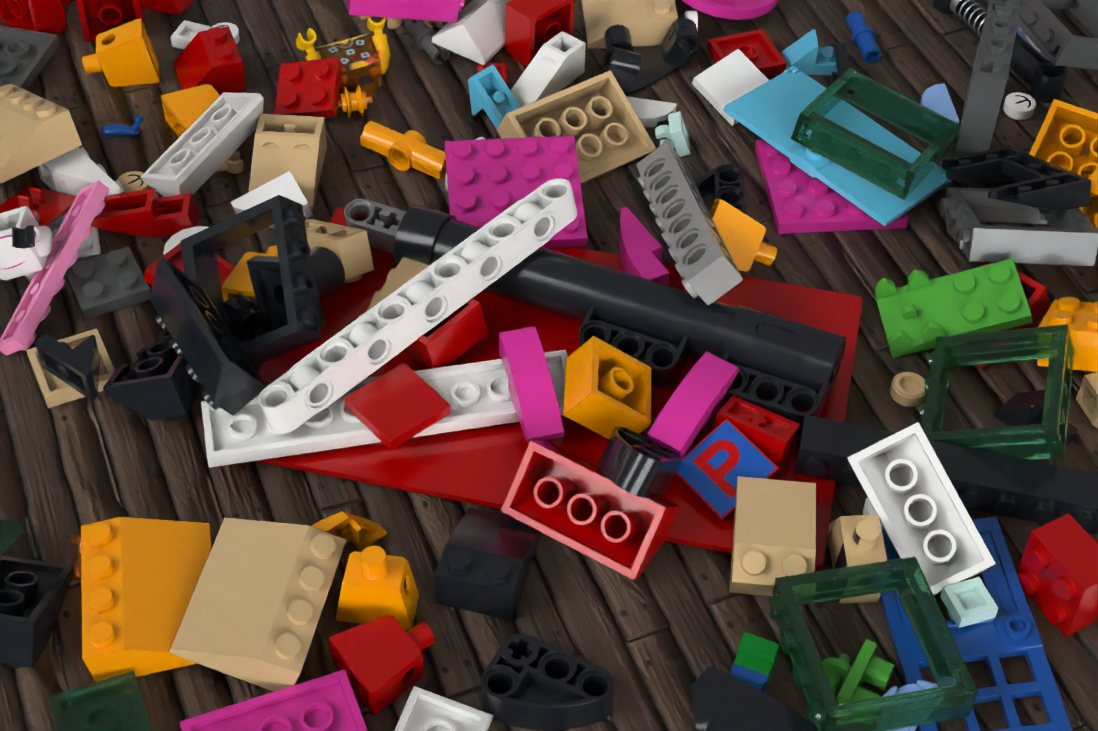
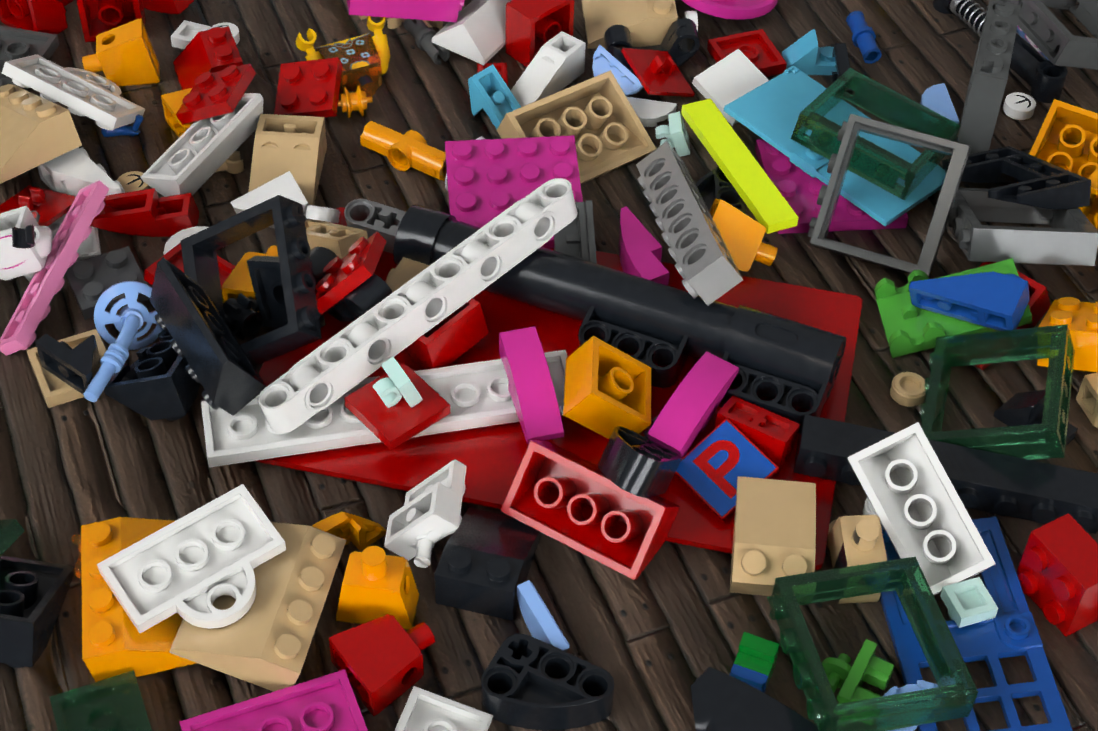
none -> white plate [2,54,145,130]
none -> light blue dish [83,281,164,402]
none -> white plate [97,484,286,634]
none -> red plate [176,63,256,125]
none -> white tile [305,205,340,223]
none -> red plate [315,231,387,315]
none -> black beam [327,274,392,322]
none -> light aqua tile [373,356,423,408]
none -> white plate [384,459,467,568]
none -> light blue tile [517,580,570,652]
none -> dark grey hinge [554,200,597,264]
none -> light blue tile [592,44,644,96]
none -> red piece [621,48,695,97]
none -> neon yellow tile [681,98,799,234]
none -> dark grey window [807,113,970,279]
none -> blue slope [909,271,1030,335]

